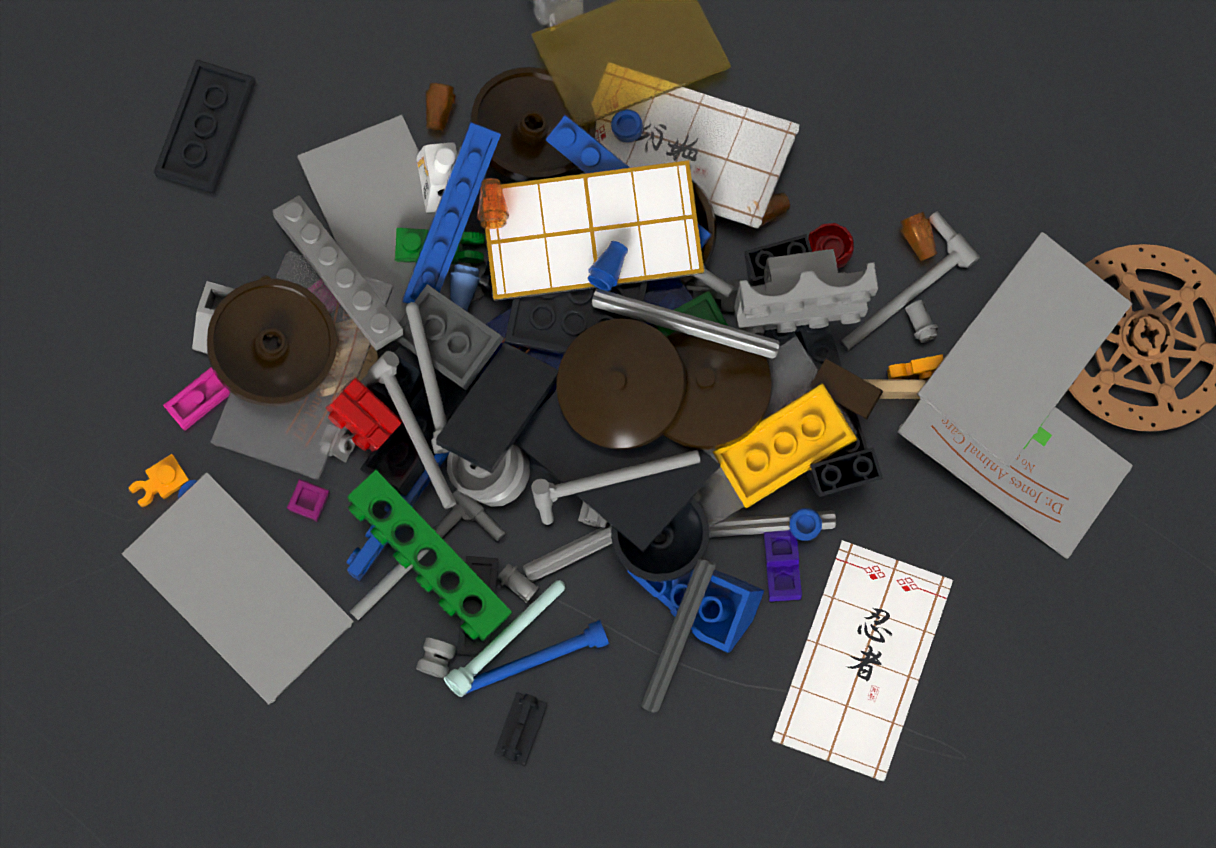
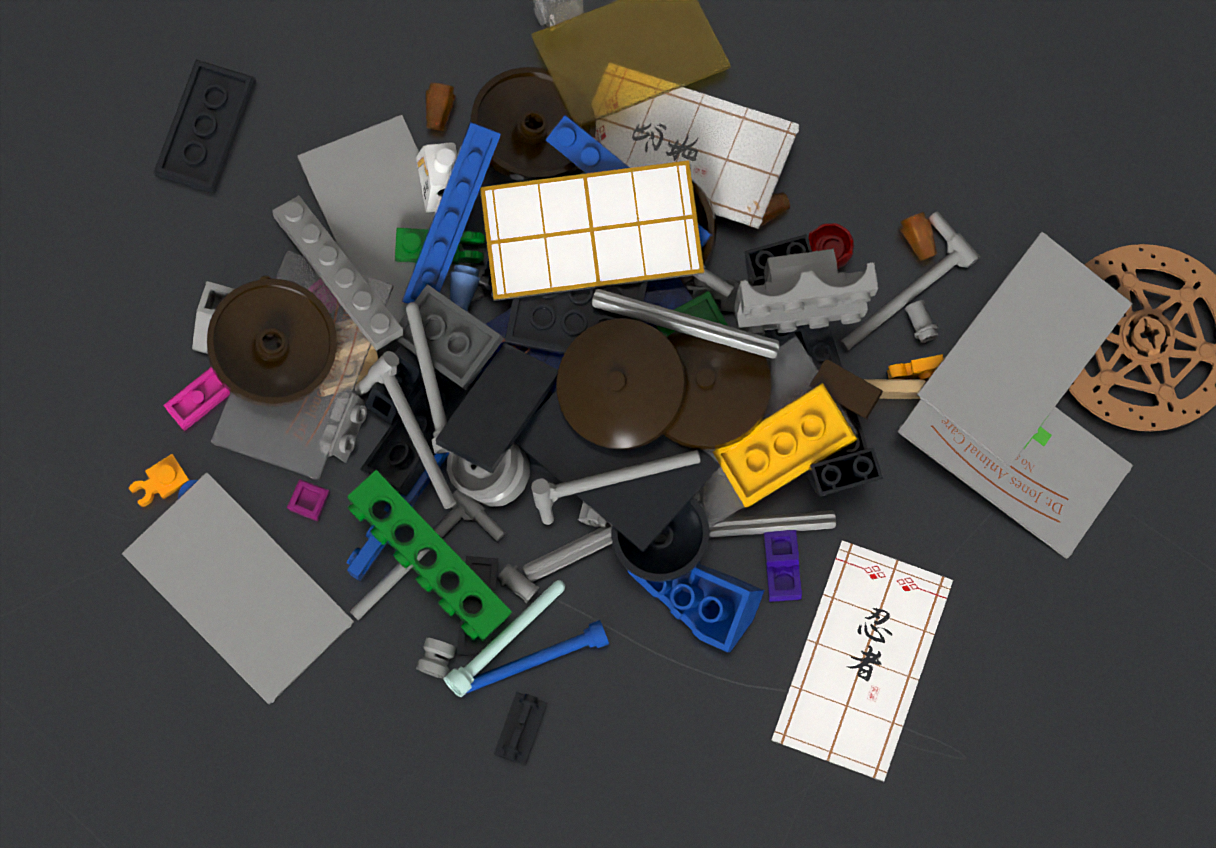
red brick [325,377,403,452] -> none
clear orange cone [477,178,509,229] -> none
blue cone [588,241,628,291] -> none
blue tile [611,109,643,143] -> none
dark grey axle [641,558,715,712] -> none
blue tile [789,508,822,541] -> none

